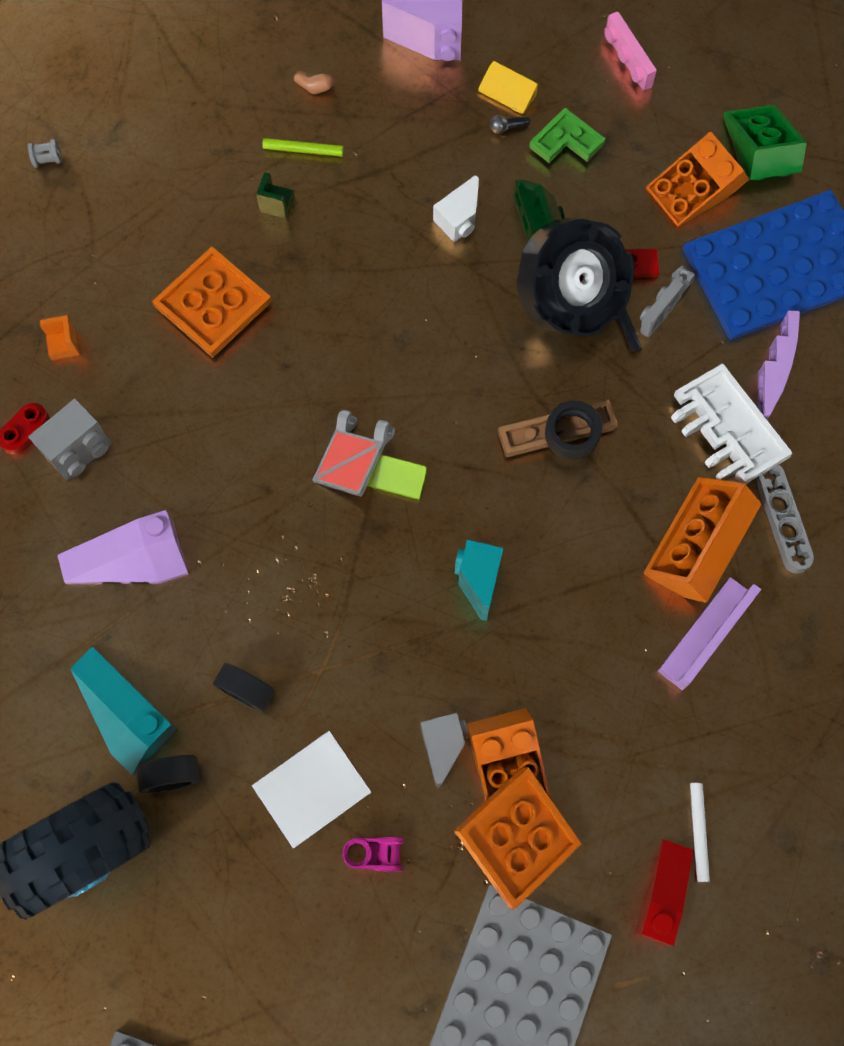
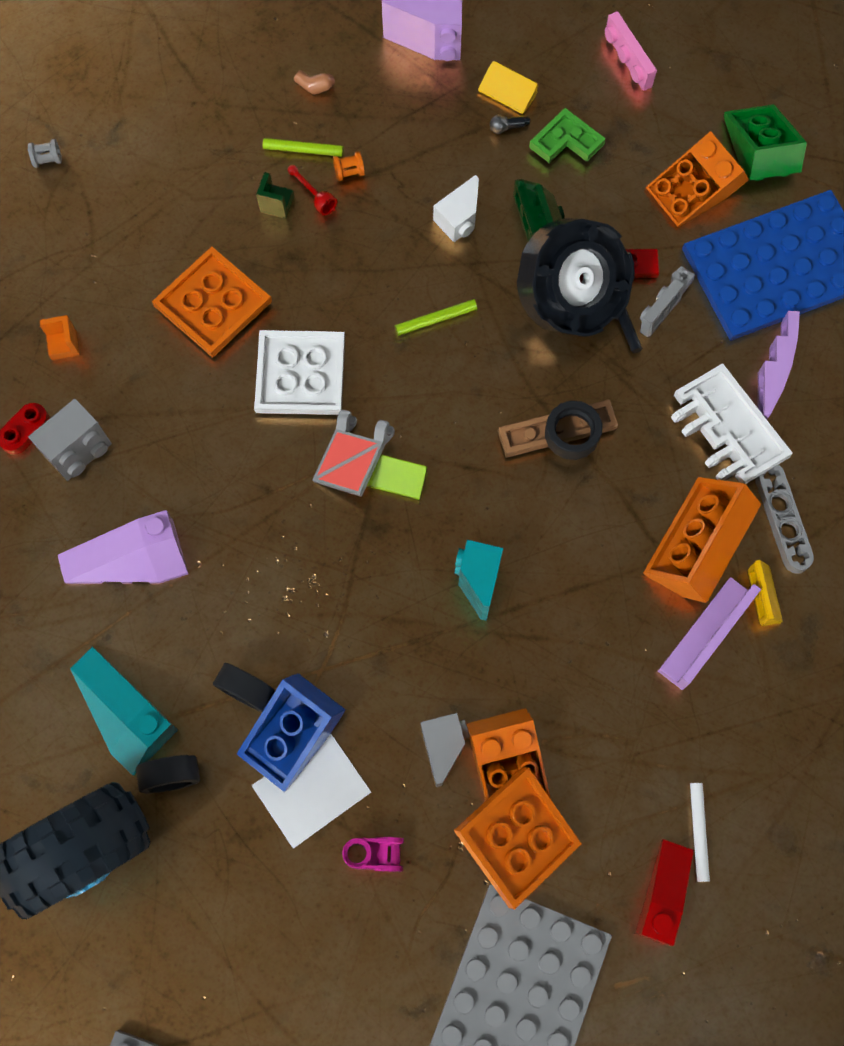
none -> blue slope [236,673,346,792]
none -> white plate [254,330,345,415]
none -> red hinge [287,165,338,216]
none -> orange bush [333,151,365,181]
none -> lime bar [395,299,477,336]
none -> yellow slope [748,560,783,626]

